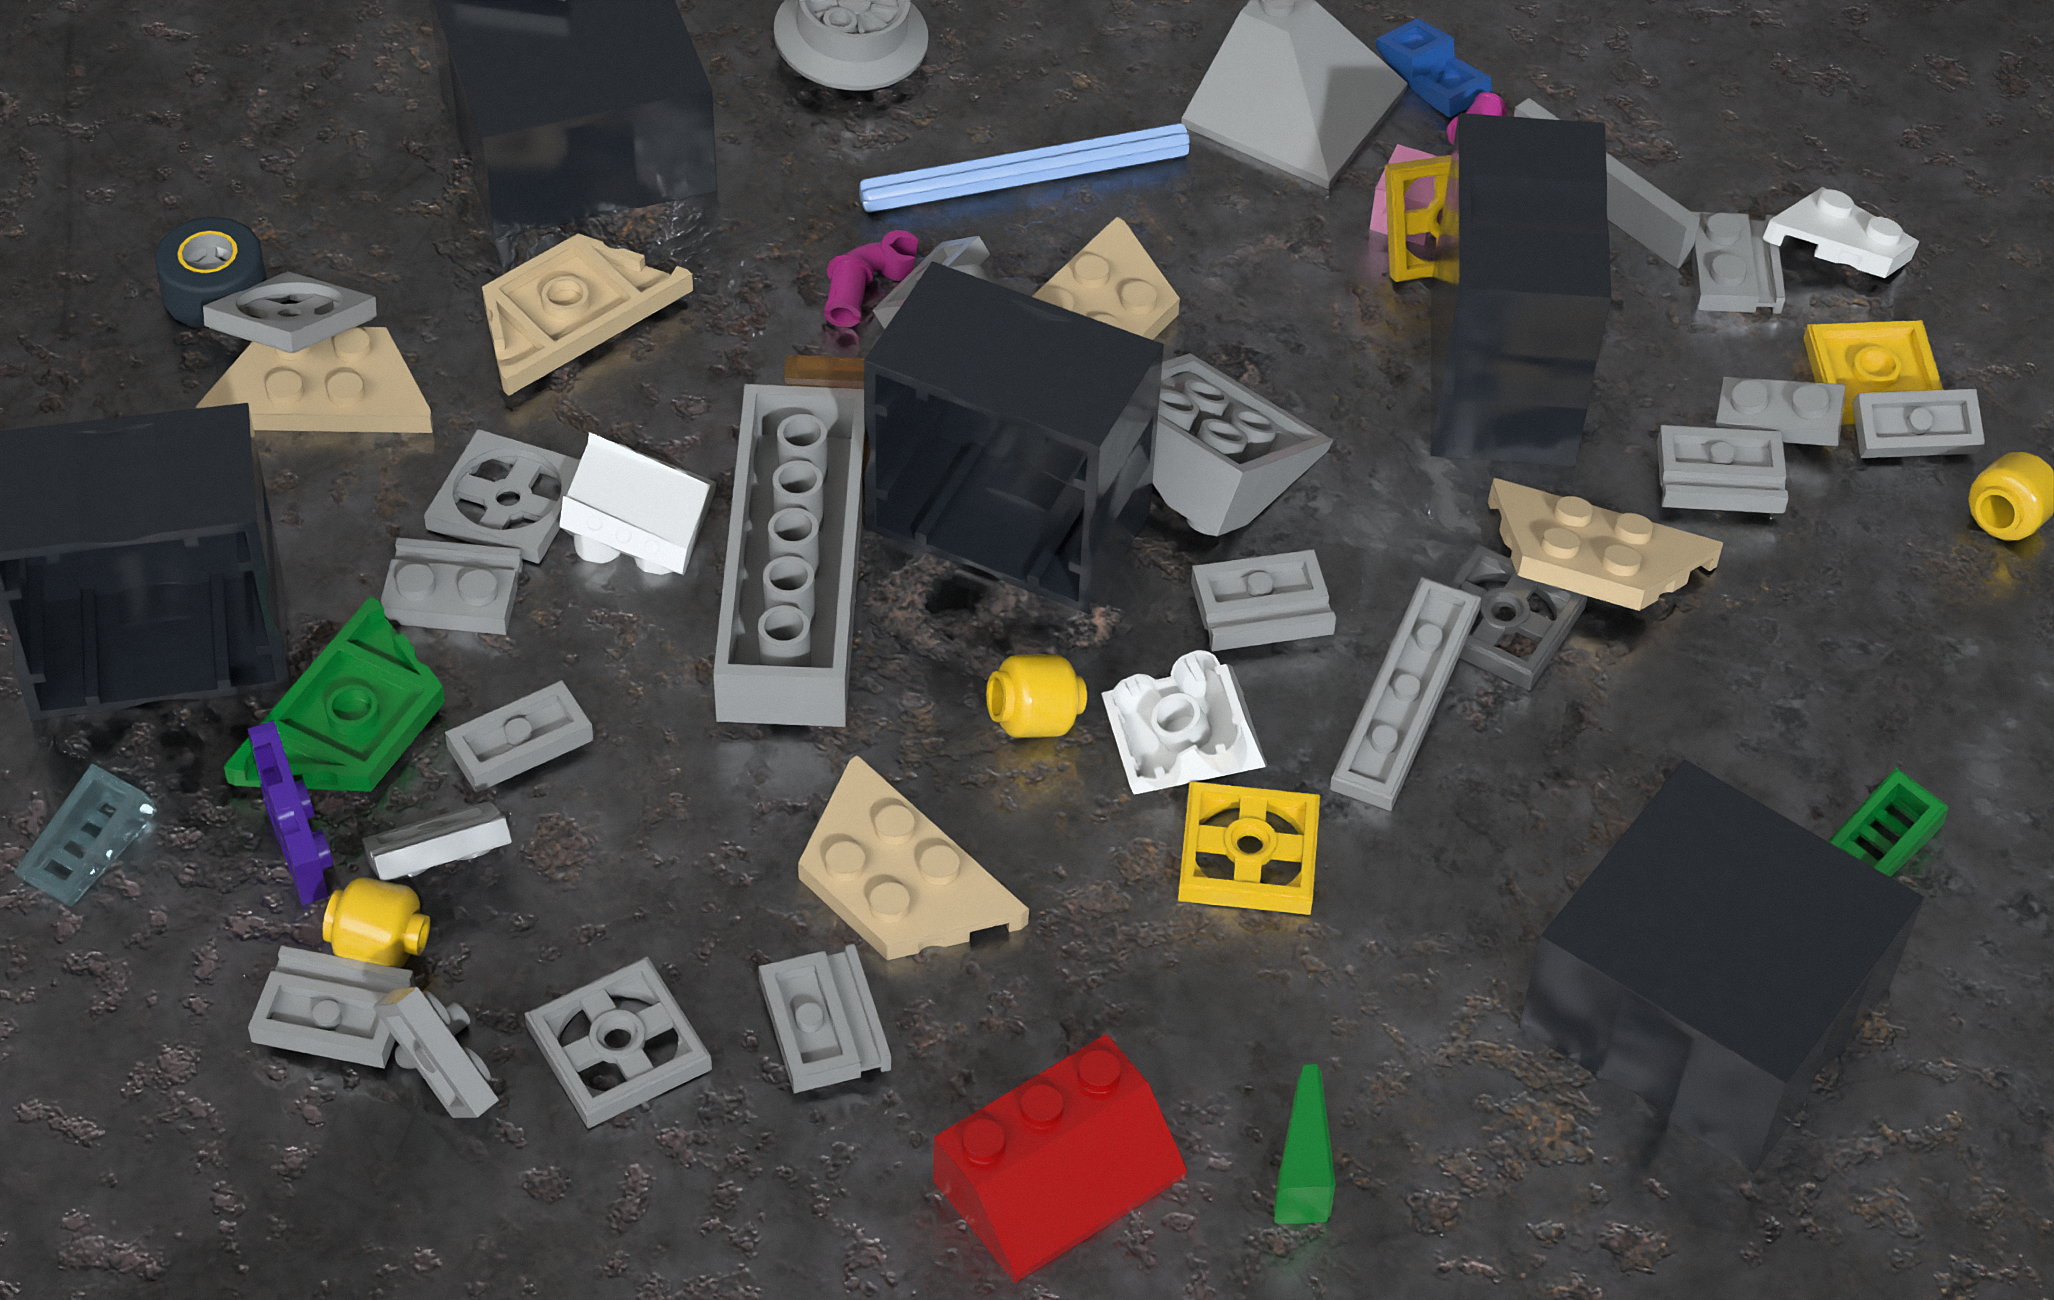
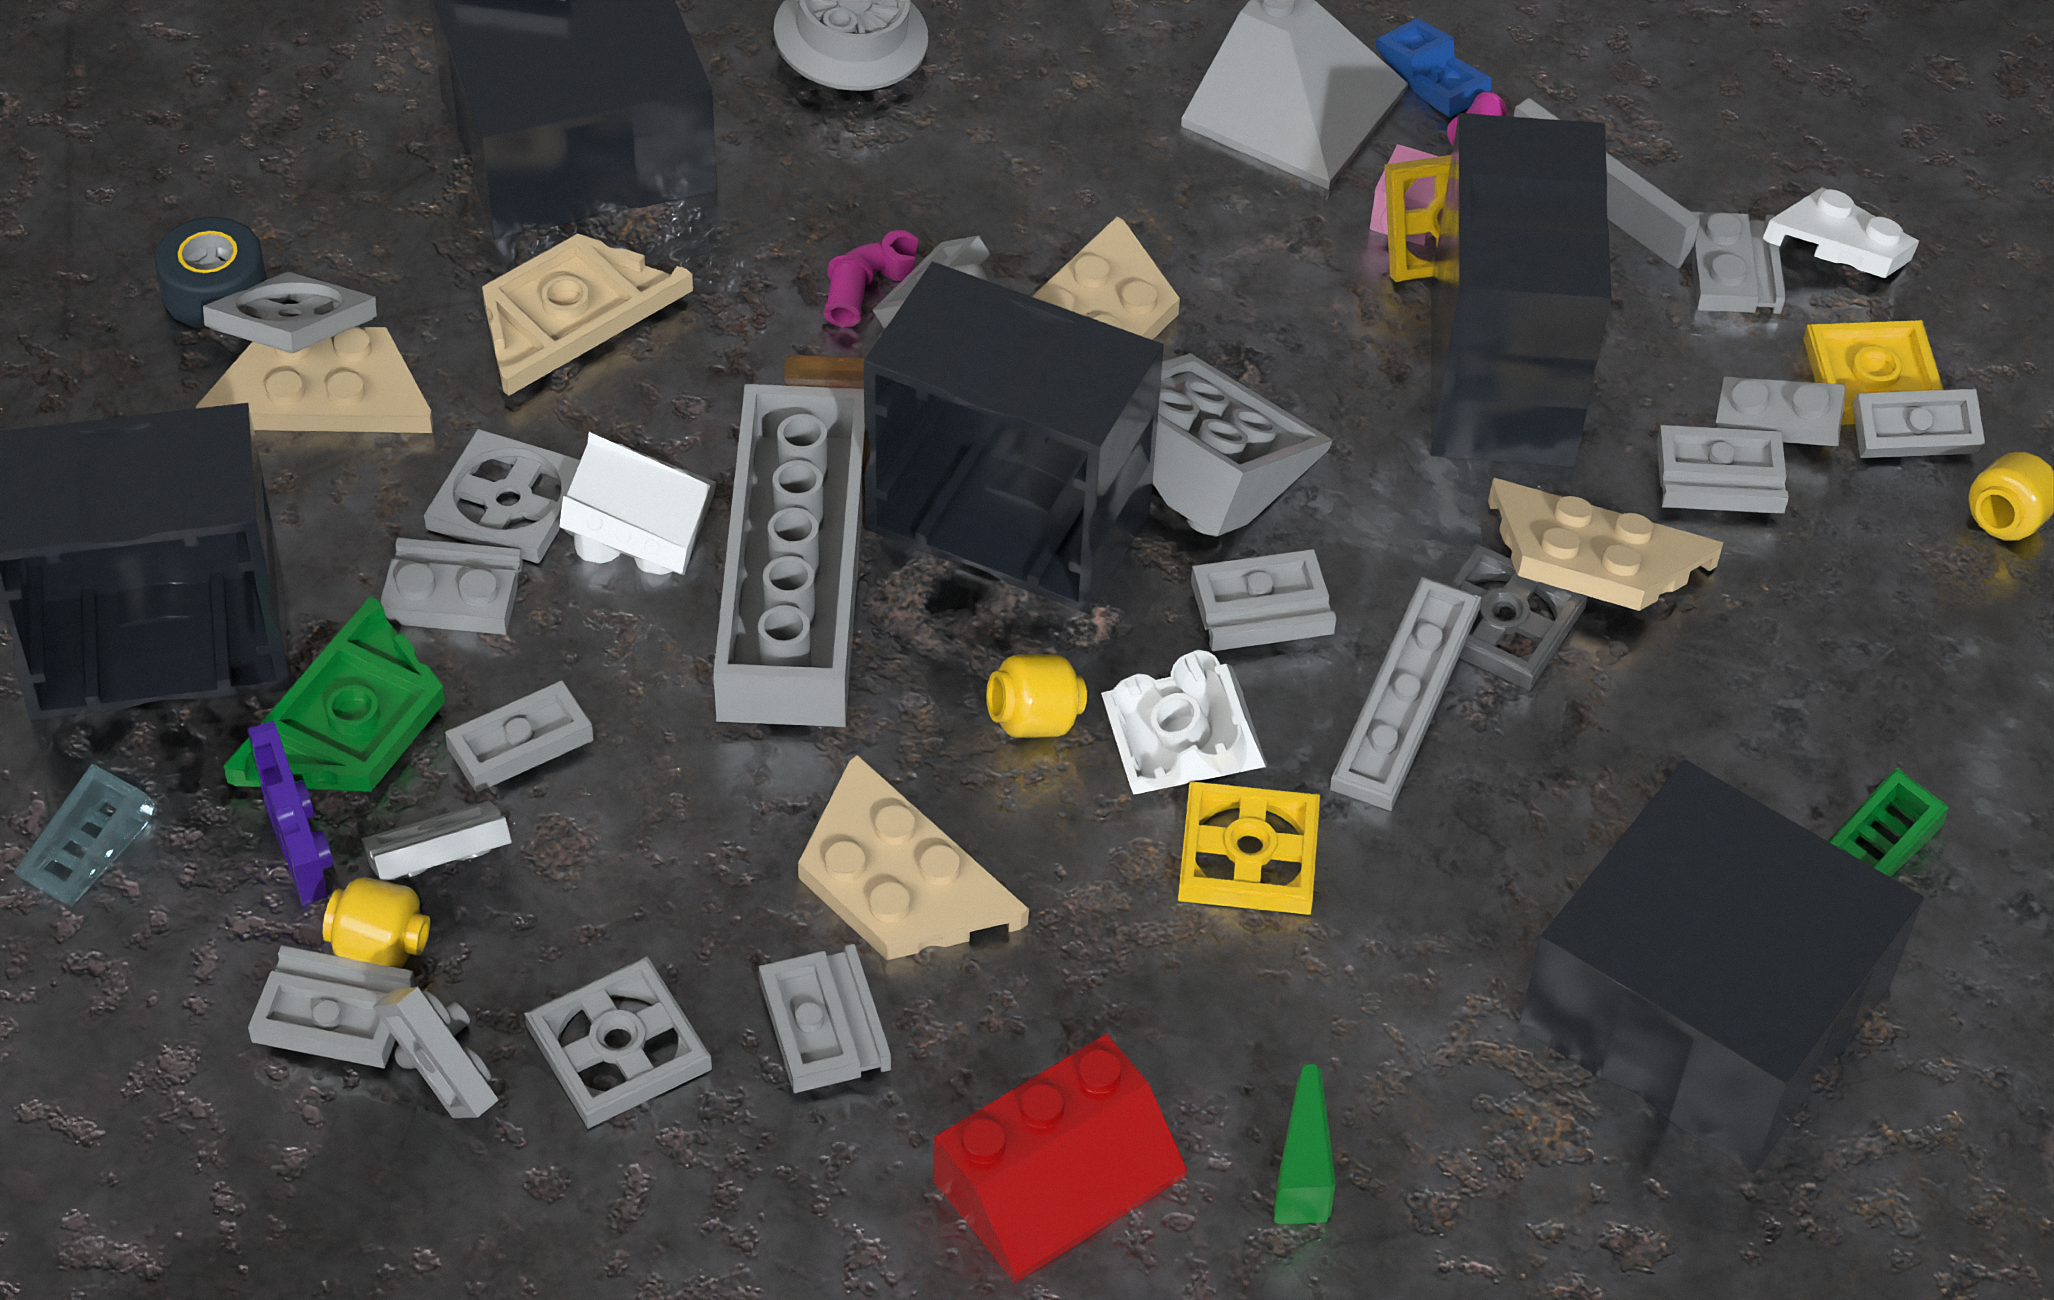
light blue axle [859,123,1190,213] -> none

